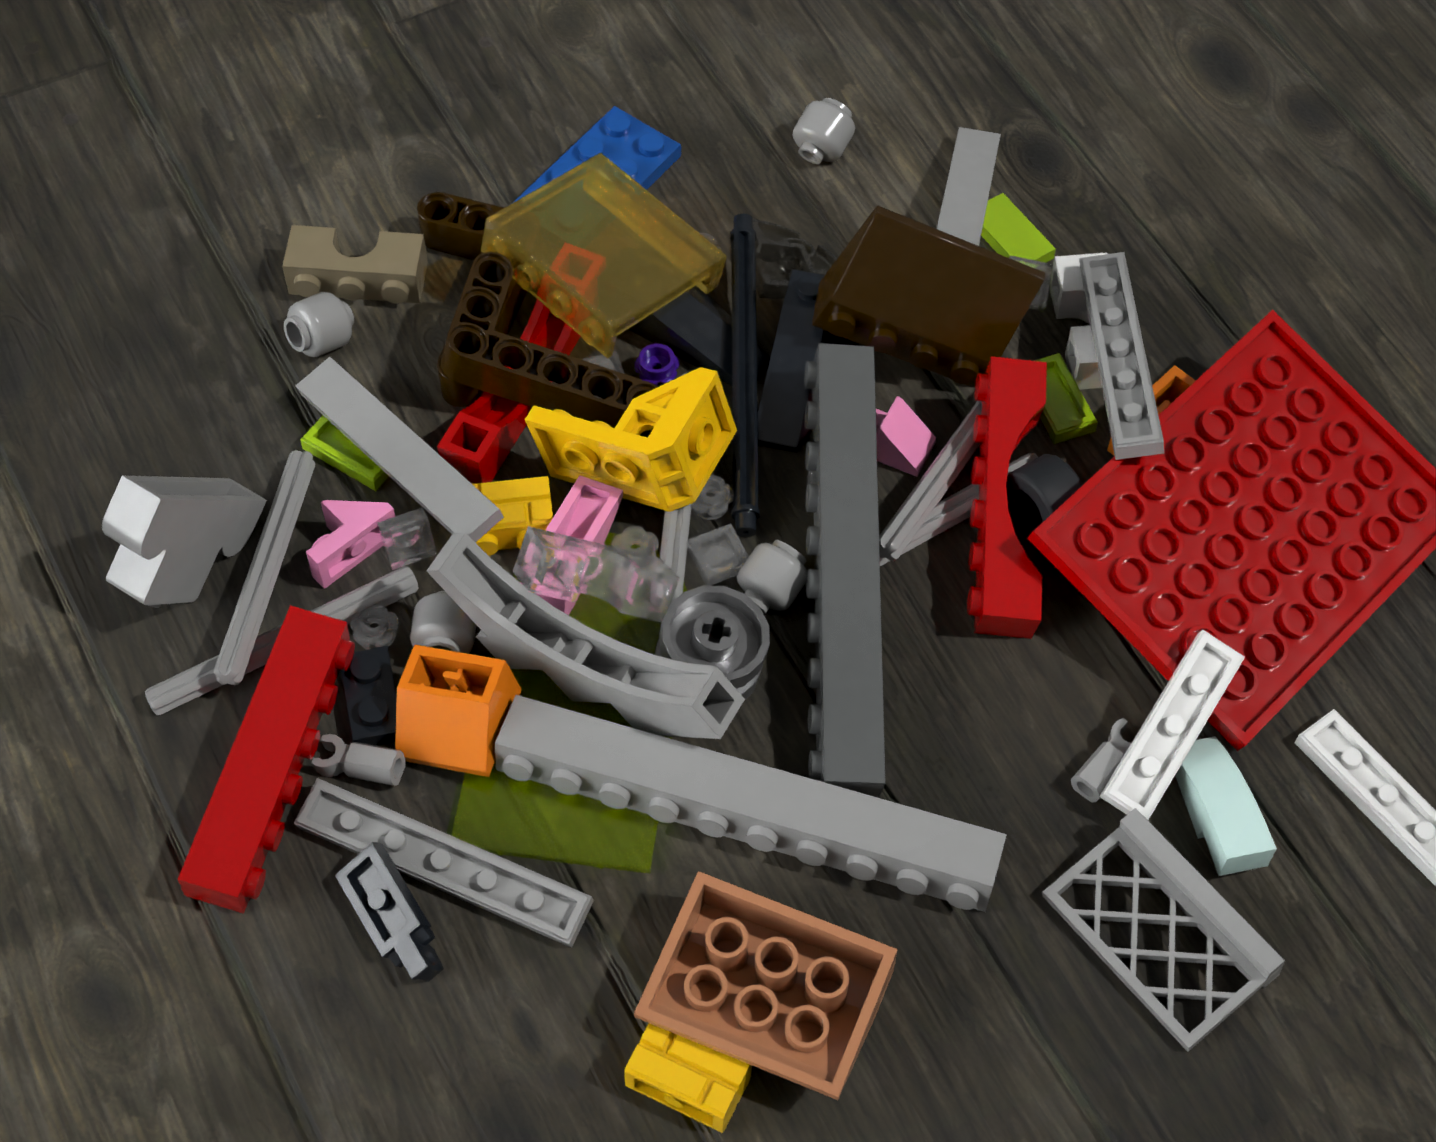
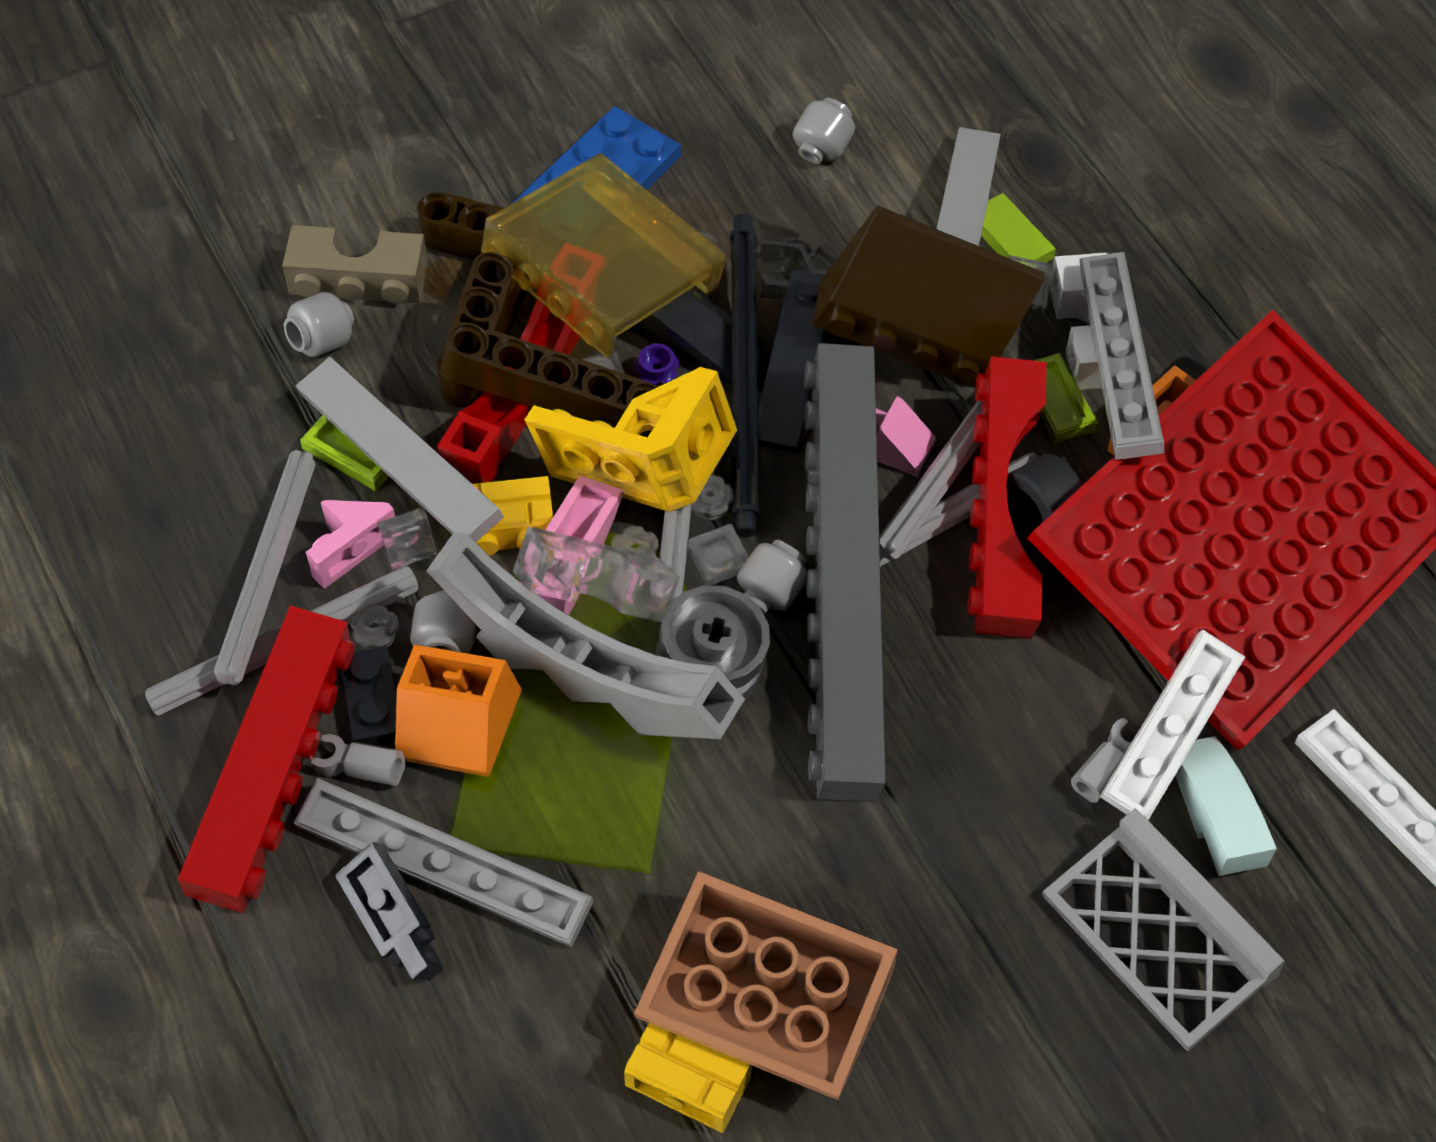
light grey brick [102,475,267,608] -> none
light grey brick [495,695,1007,912] -> none

